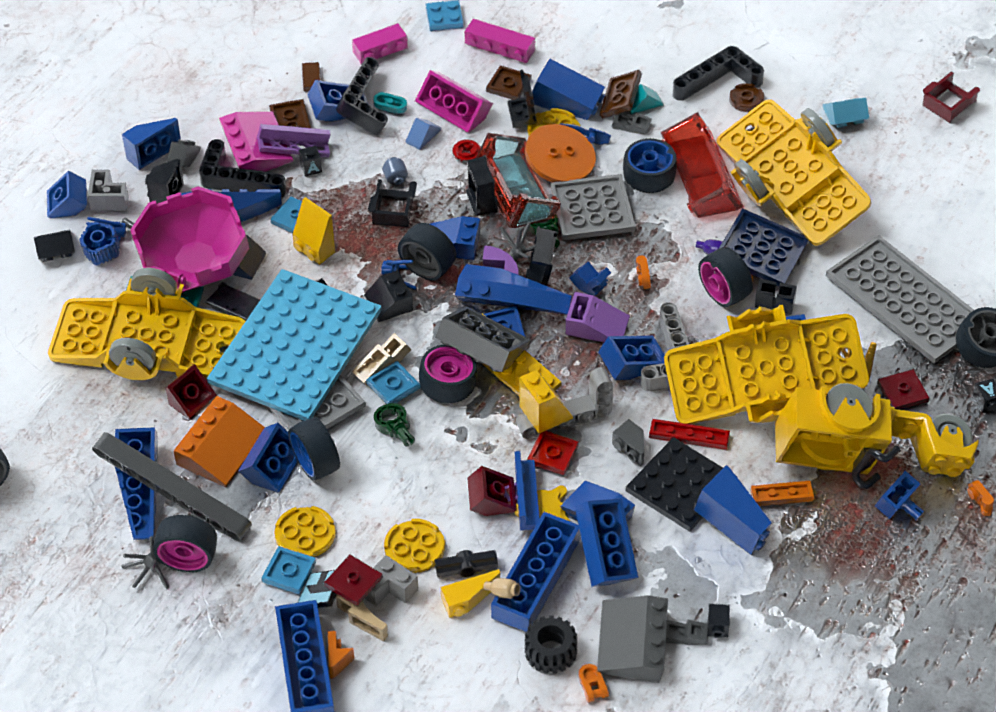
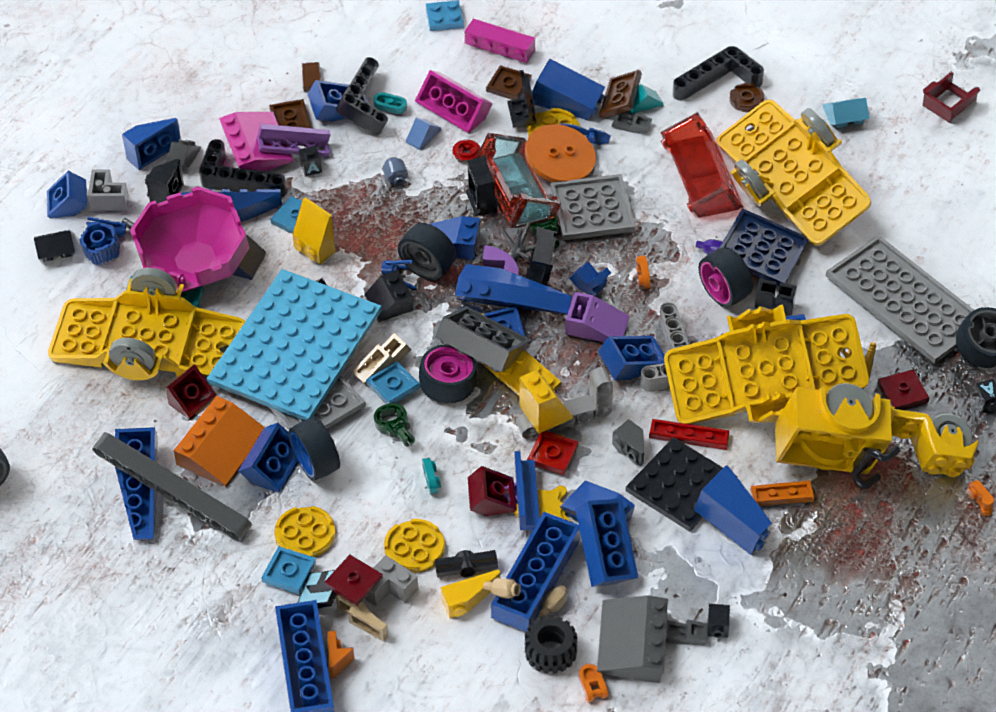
dark grey plant [121,536,168,588] -> none
black wheel [153,515,217,572] -> none
black door [205,282,260,321] -> none
dark pink brick [352,23,408,65] -> none
black piece [368,179,417,227] -> none
wheel [623,138,677,193] -> none
blue brick [875,471,924,520] -> none
none -> teal plate [422,457,441,494]
none -> tan plant [538,585,568,617]

